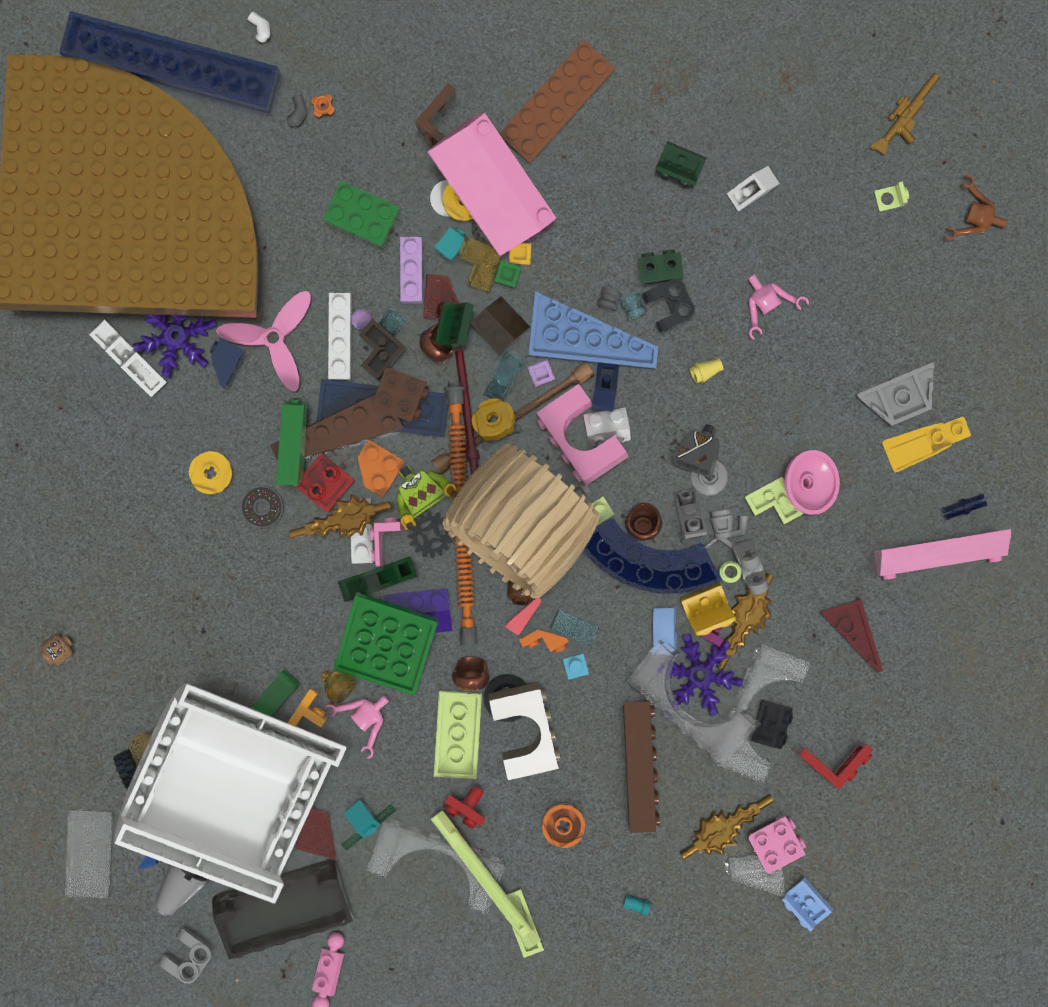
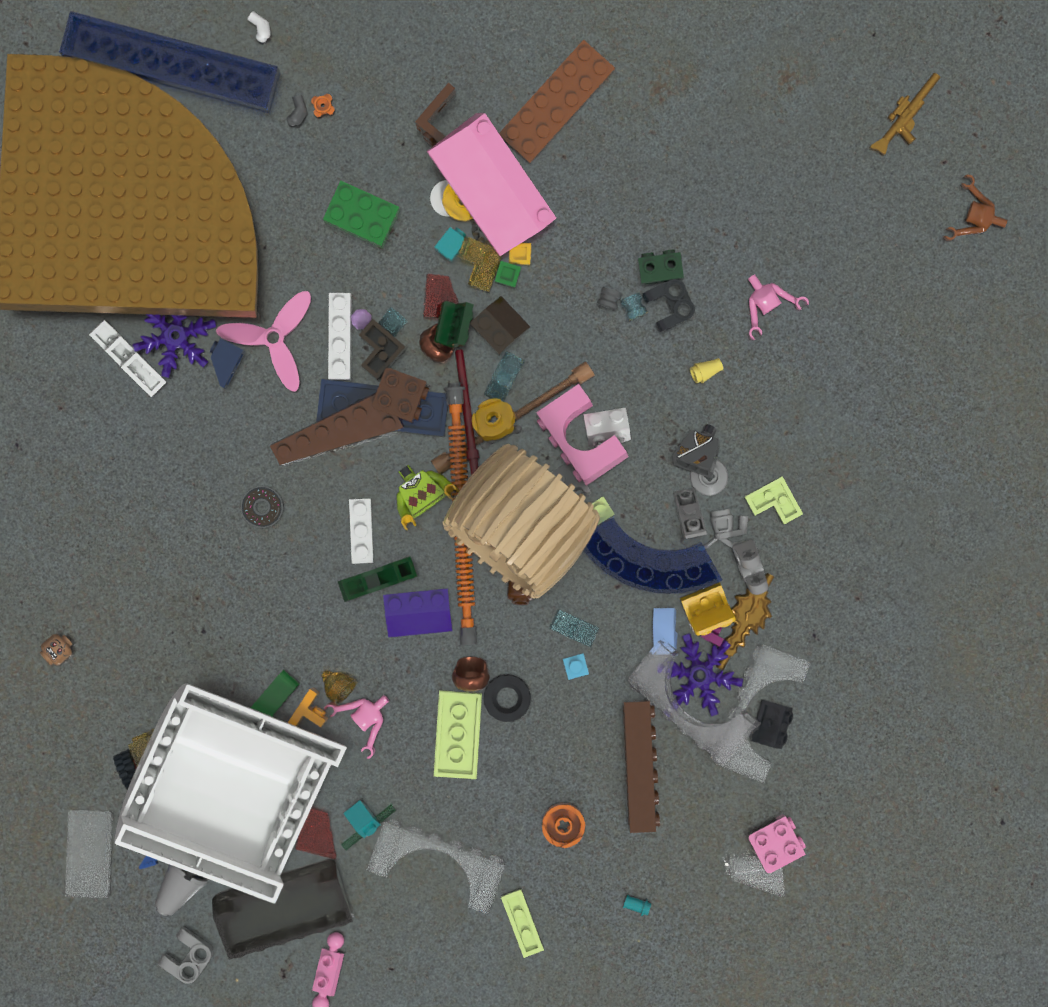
yellow plate [189,451,233,494] -> none
green slope [276,398,307,486] -> none
pearl gold piece [289,494,392,539] -> none
red plate [295,453,354,513] -> none
green plate [333,592,439,696] -> none
orange plate [357,439,405,498] -> none
bright pink bracket [370,518,405,566] -> none
lavender arch [400,237,423,304] -> none
black gear [407,511,453,558] -> none
yellowish green piece [431,810,541,948] -> none
red plate [442,786,486,829] -> none
arch [488,682,561,780] -> none
coral slope [505,598,542,635] -> none
orange slope [519,629,569,653] -> none
lavender tile [527,359,555,387] -> none
medium blue wing [528,291,658,369] -> none
dark blue slope [592,363,619,412] -> none
copper hair [625,503,663,541] -> none
dark green bracket [655,141,707,186] -> none
pearl gold piece [680,794,774,860] -> none
yellowish green brick [718,561,741,583] -> none
white slope [727,166,780,211] -> none
light blue bracket [782,877,834,931] -> none
bright pink dish [784,450,840,515] -> none
red bracket [796,742,873,789] -> none
dark red wing [821,599,883,673] -> none
light grey wing [856,362,934,426] -> none
bright pink slope [873,529,1011,580] -> none
yellowish green bracket [874,181,909,212] -> none
yellow piece [882,417,971,472] -> none
clear blue pin [942,493,987,520] -> none

